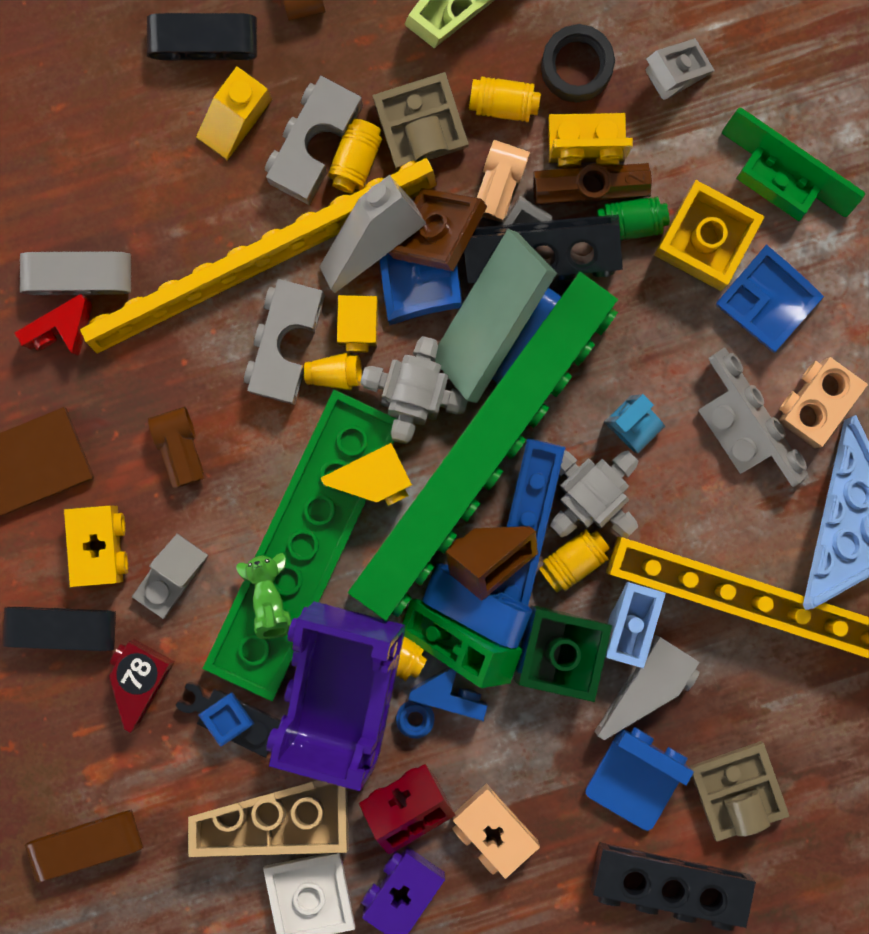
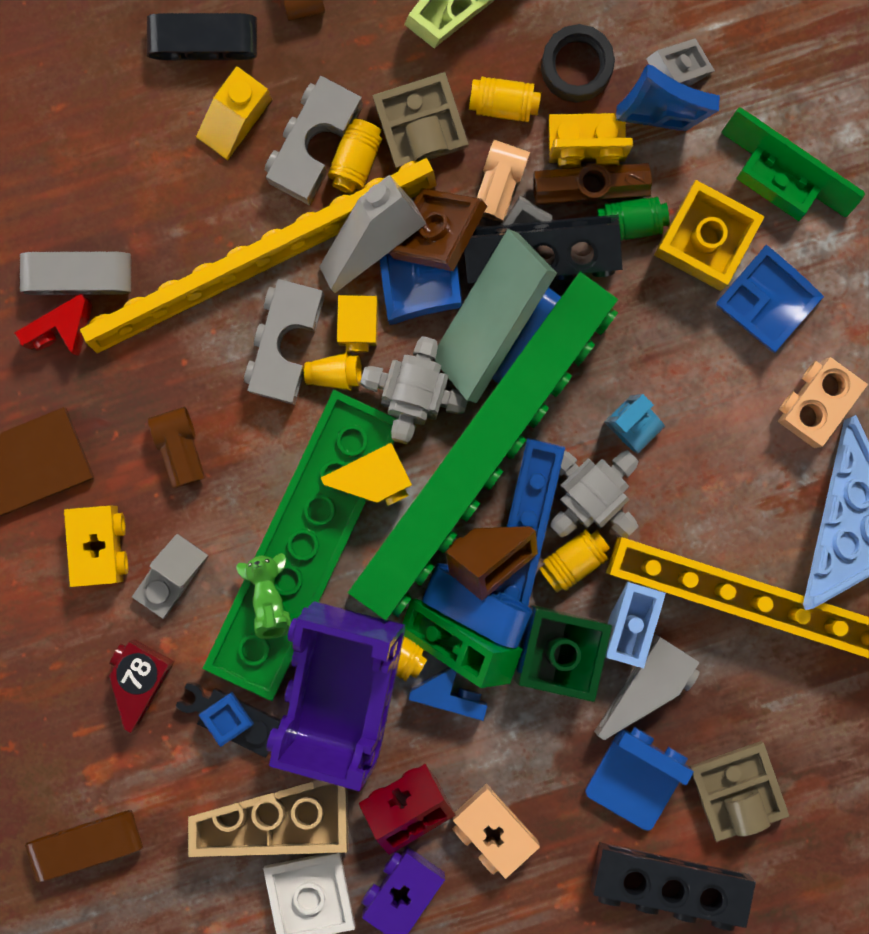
black beam [3,607,116,651] -> none
blue plate [396,700,435,739] -> none
light grey bracket [698,348,808,487] -> none
none -> blue plate [616,65,720,131]

